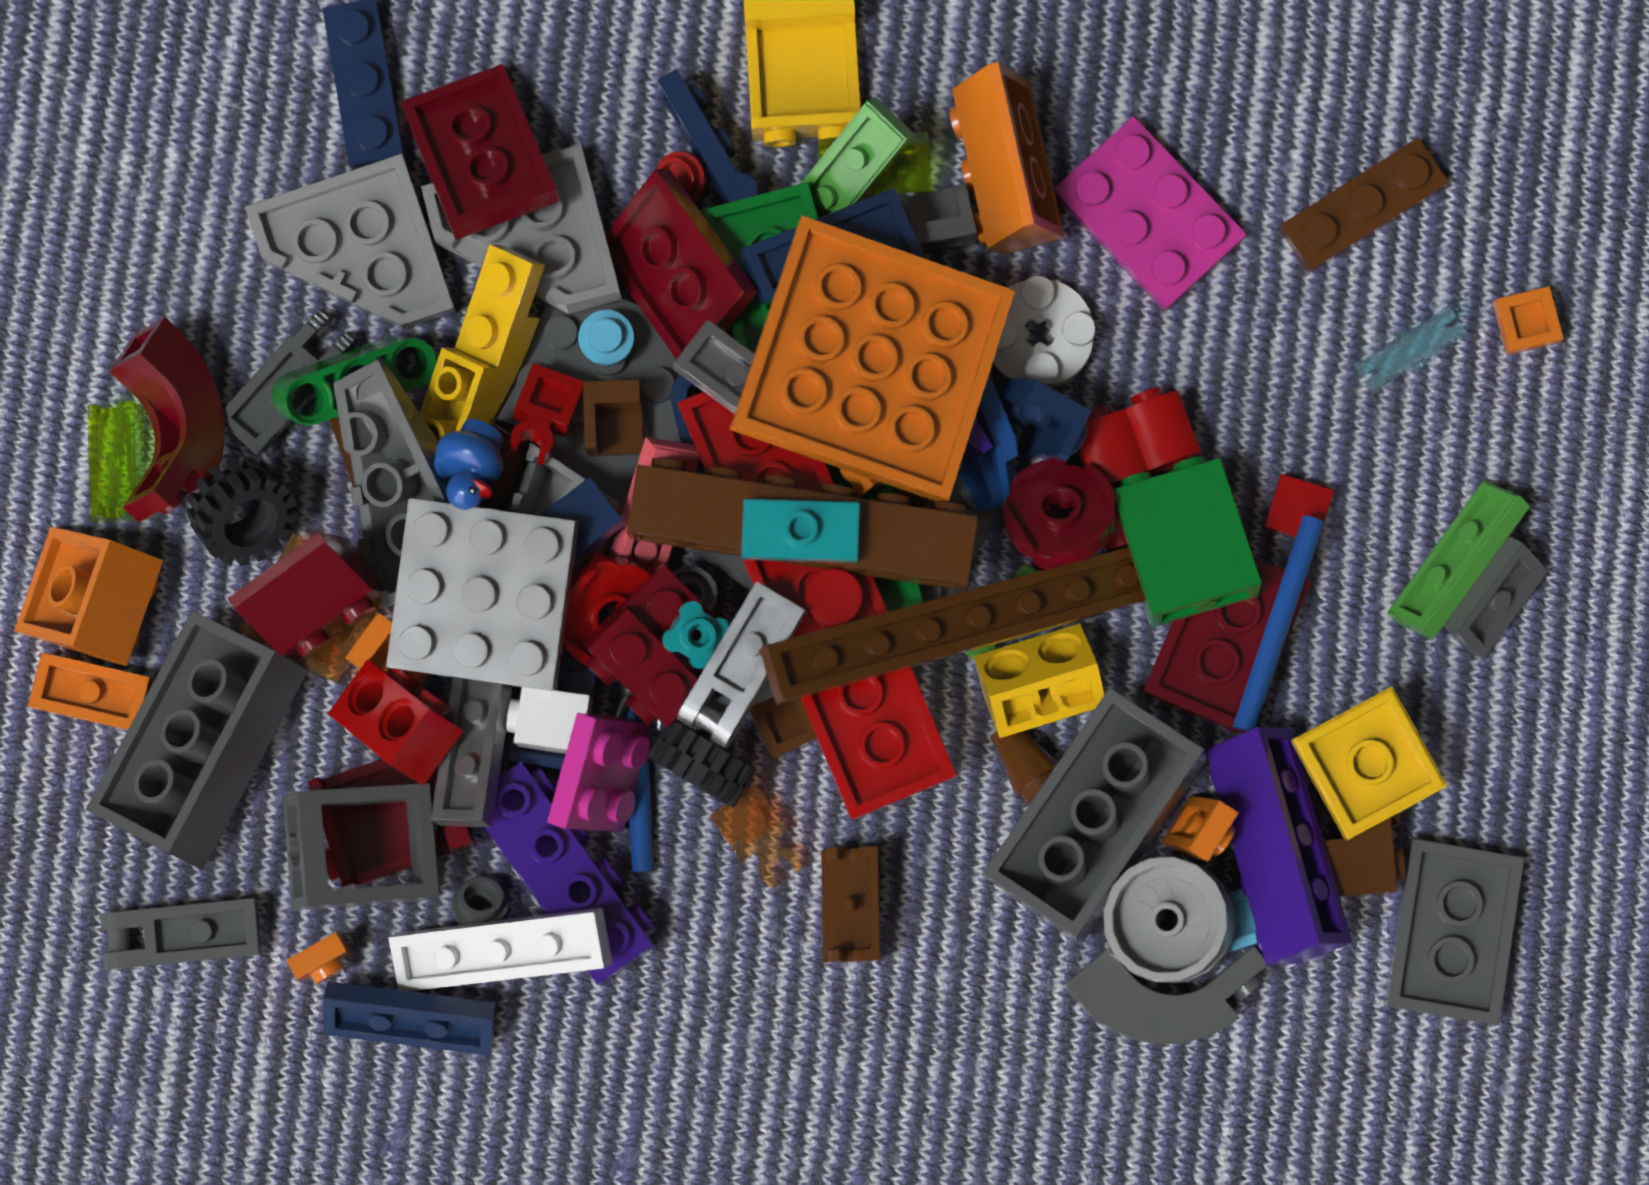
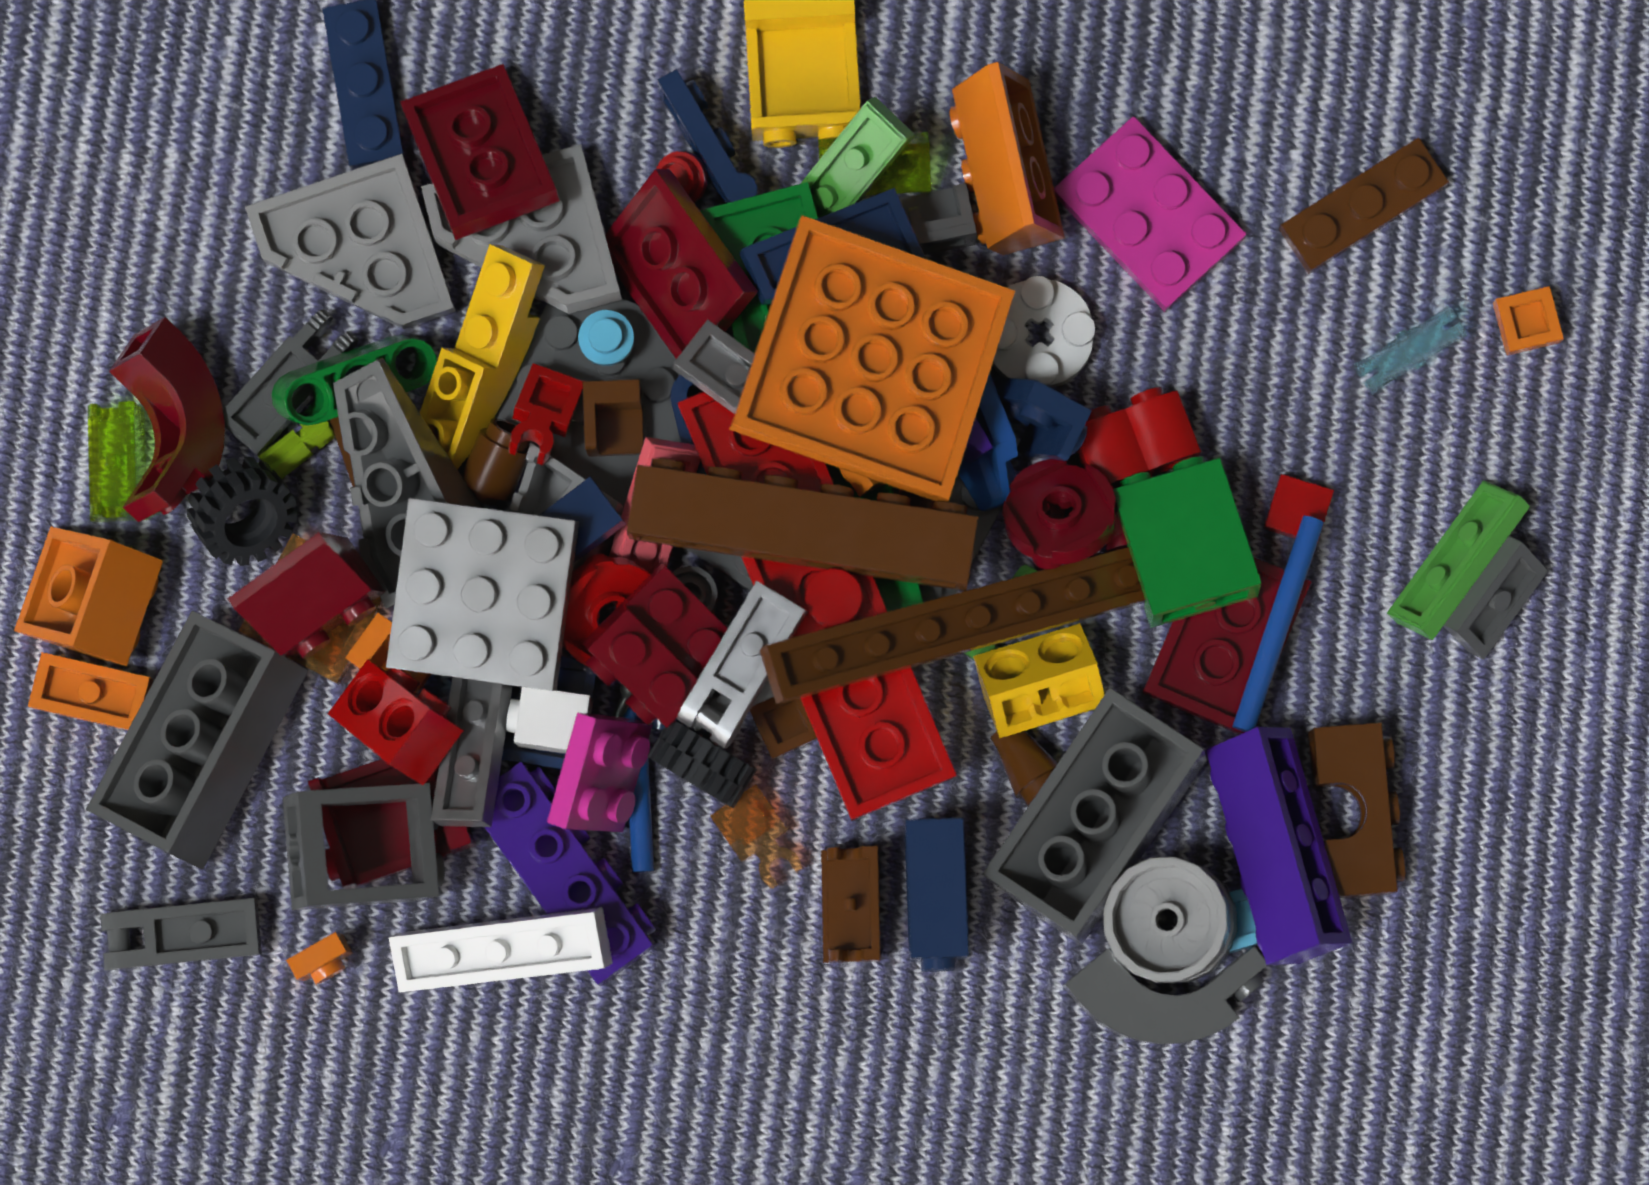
dark blue plate [323,981,496,1056] -> none
blue animal [434,419,505,510] -> none
dark grey plate [452,877,509,925] -> none
teal plate [663,601,729,669] -> none
teal plate [742,500,859,563] -> none
orange plate [1160,796,1238,861] -> none
yellow plate [1291,686,1447,841] -> none
dark grey plate [1384,839,1524,1026] -> none
none -> lime axle [258,421,335,479]
none -> dark blue window [904,818,968,972]

